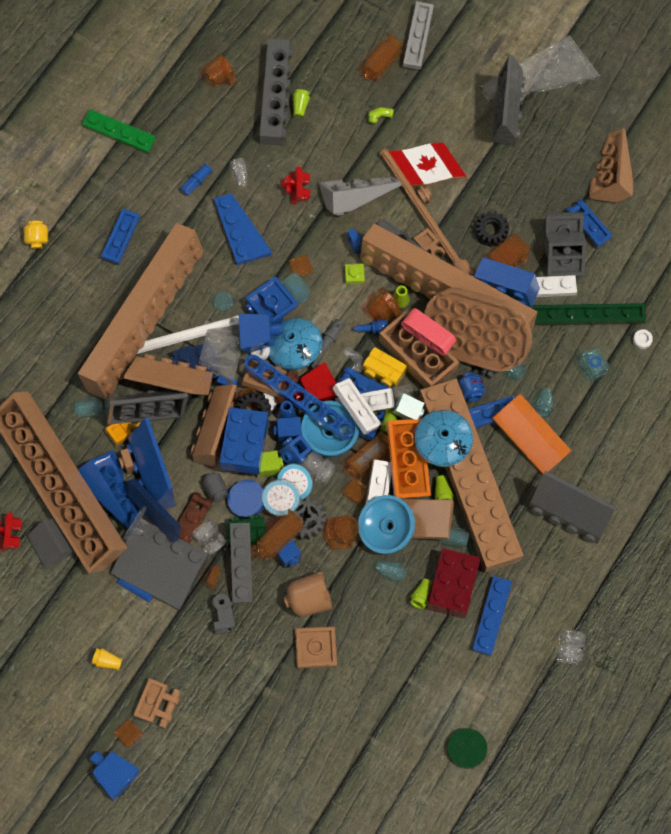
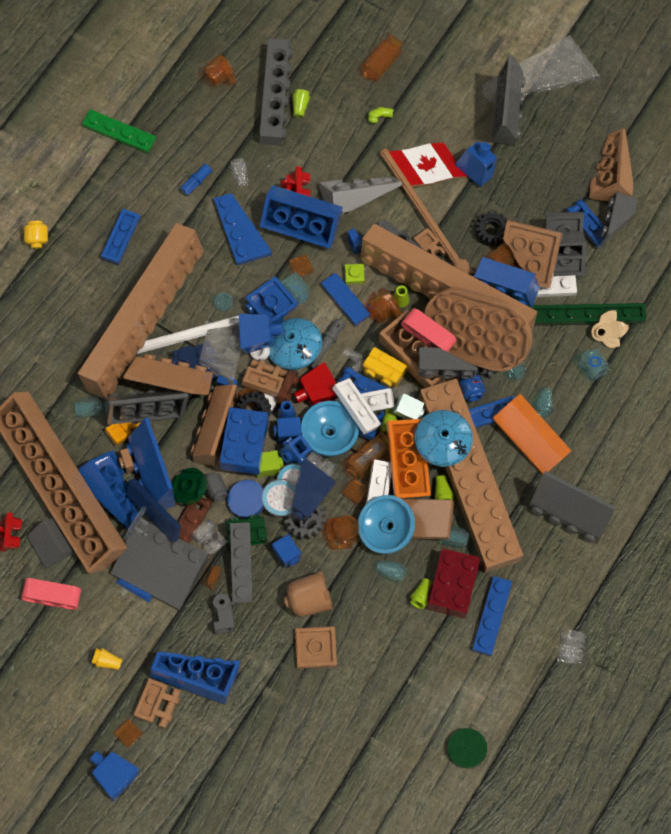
blue beam [245,355,354,440] -> none
clear orange window [257,508,304,560] -> none
blue bar [353,319,389,334] -> none
light grey plate [403,1,434,70] -> none
medium nougat plate [416,185,432,203] -> none
white tile [633,329,653,349] -> none
none -> coral beam [21,578,81,610]
none -> blue wedge [151,652,240,705]
none -> dark green tile [172,467,207,506]
none -> blue brick [260,185,343,248]
none -> dark blue slope [290,458,336,522]
none -> blue tile [321,273,370,327]
none -> dark grey slope [419,347,478,379]
none -> blue torso [455,142,497,187]
none -> medium nougat plate [503,220,563,288]
none -> tan plate [591,310,629,348]
none -> dark grey slope [600,192,638,245]

